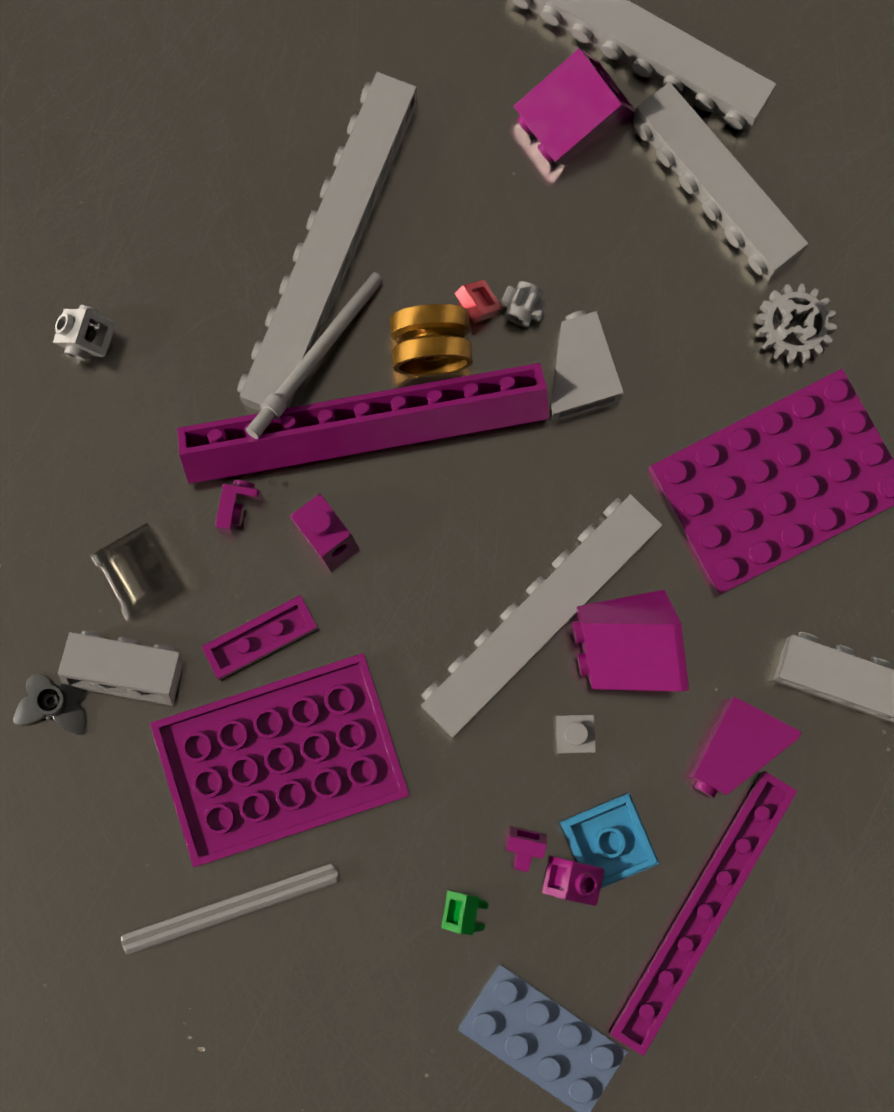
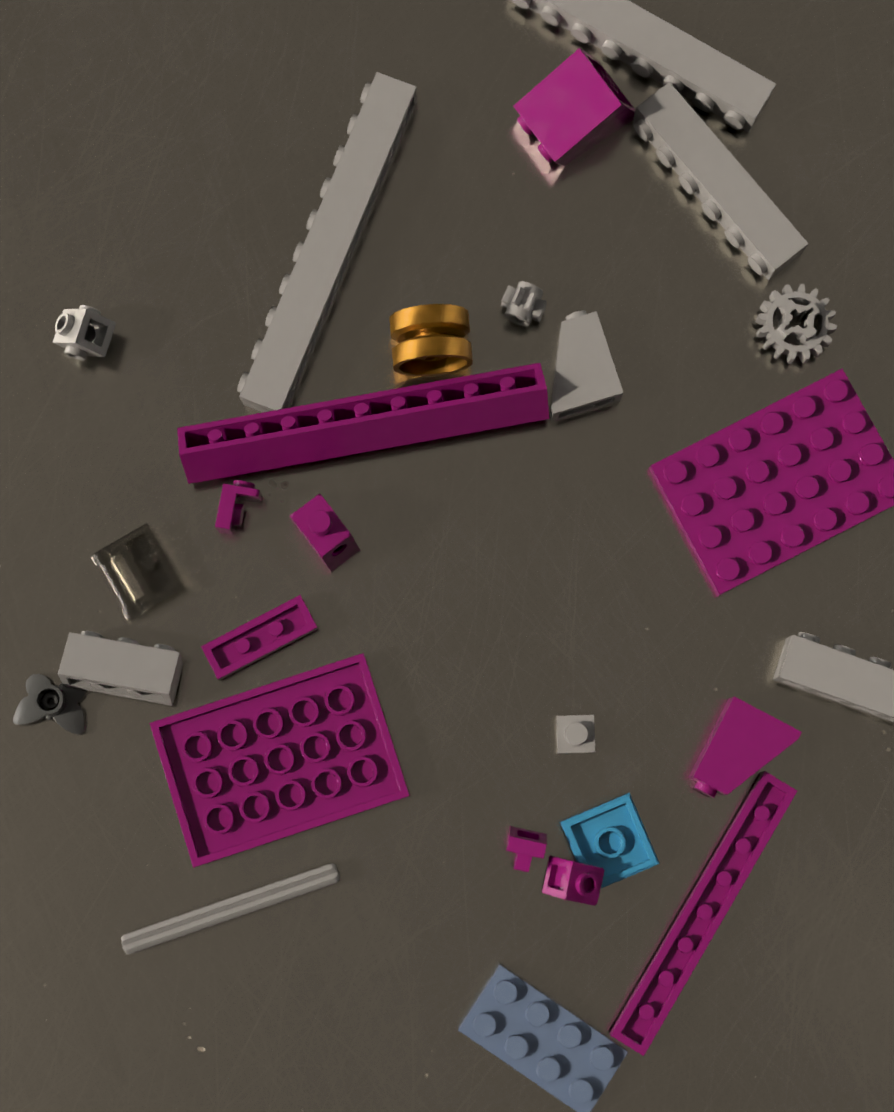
light grey bar [246,272,383,439] -> none
light grey brick [421,494,662,739] -> none
green tile [441,890,488,935] -> none
coral plate [454,279,504,323] -> none
magenta slope [572,589,689,692] -> none

